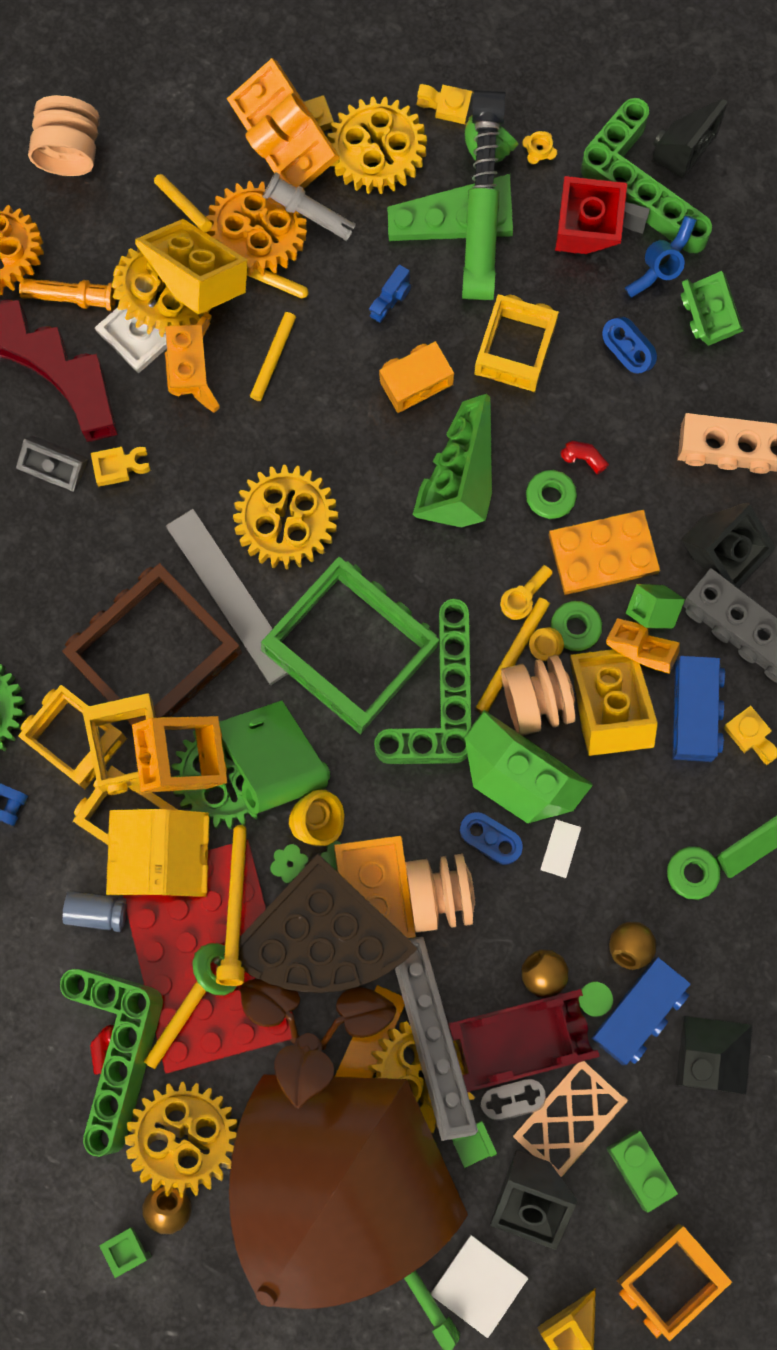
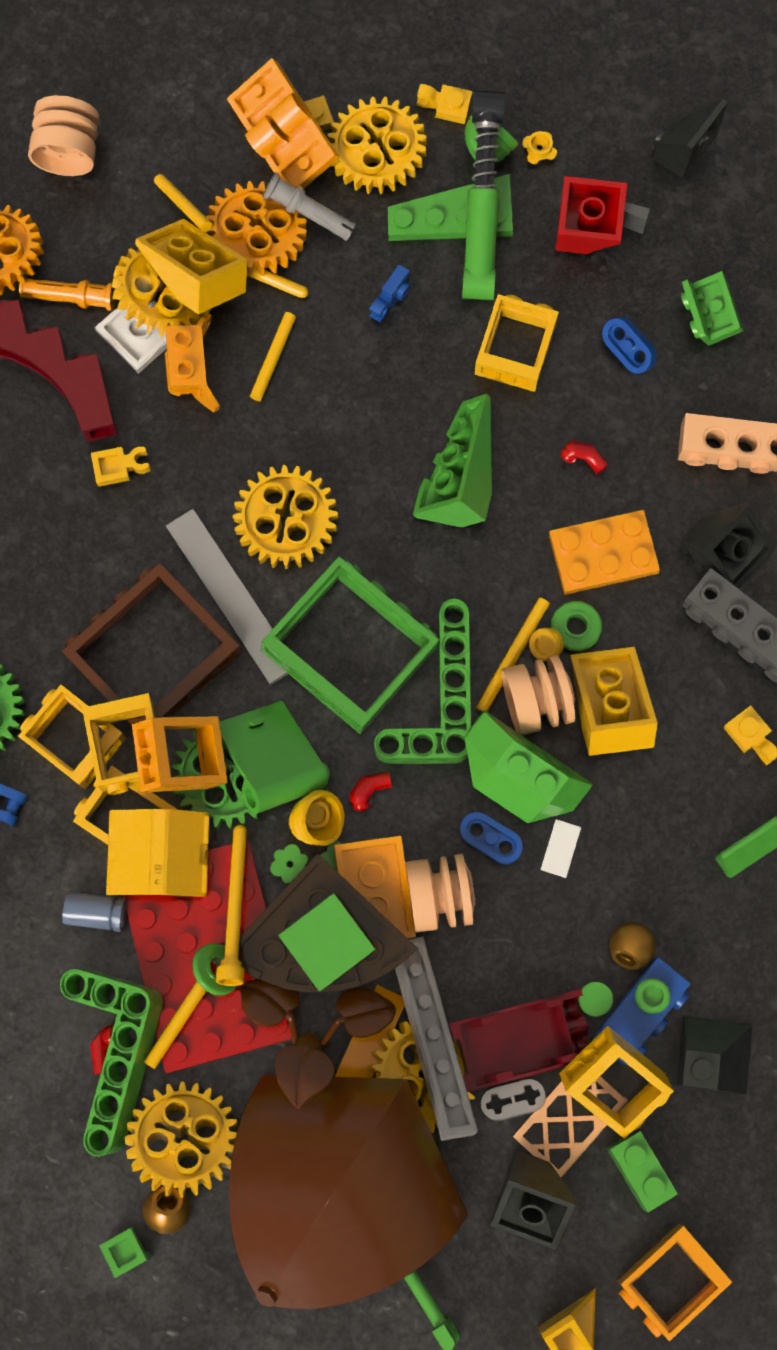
dark grey slope [16,436,89,492] -> none
light orange brick [379,341,454,413] -> none
white tile [430,1234,528,1338] -> none
bright green panel [452,1120,497,1168] -> none
yellow plate [500,565,553,620] -> none
pearl gold piece [522,950,569,997] -> none
bright green piece [526,470,577,519] -> none
bright green beam [581,98,712,253] -> none
light orange slope [606,618,680,673] -> none
blue piece [625,215,697,298] -> none
bright green panel [626,584,685,628] -> none
bright green piece [667,846,720,900] -> none
blue brick [672,656,725,762] -> none
none -> bright green tile [278,893,376,992]
none -> red arm [349,771,392,812]
none -> yellow window [559,1026,674,1139]
none -> bright green tile [634,978,670,1014]

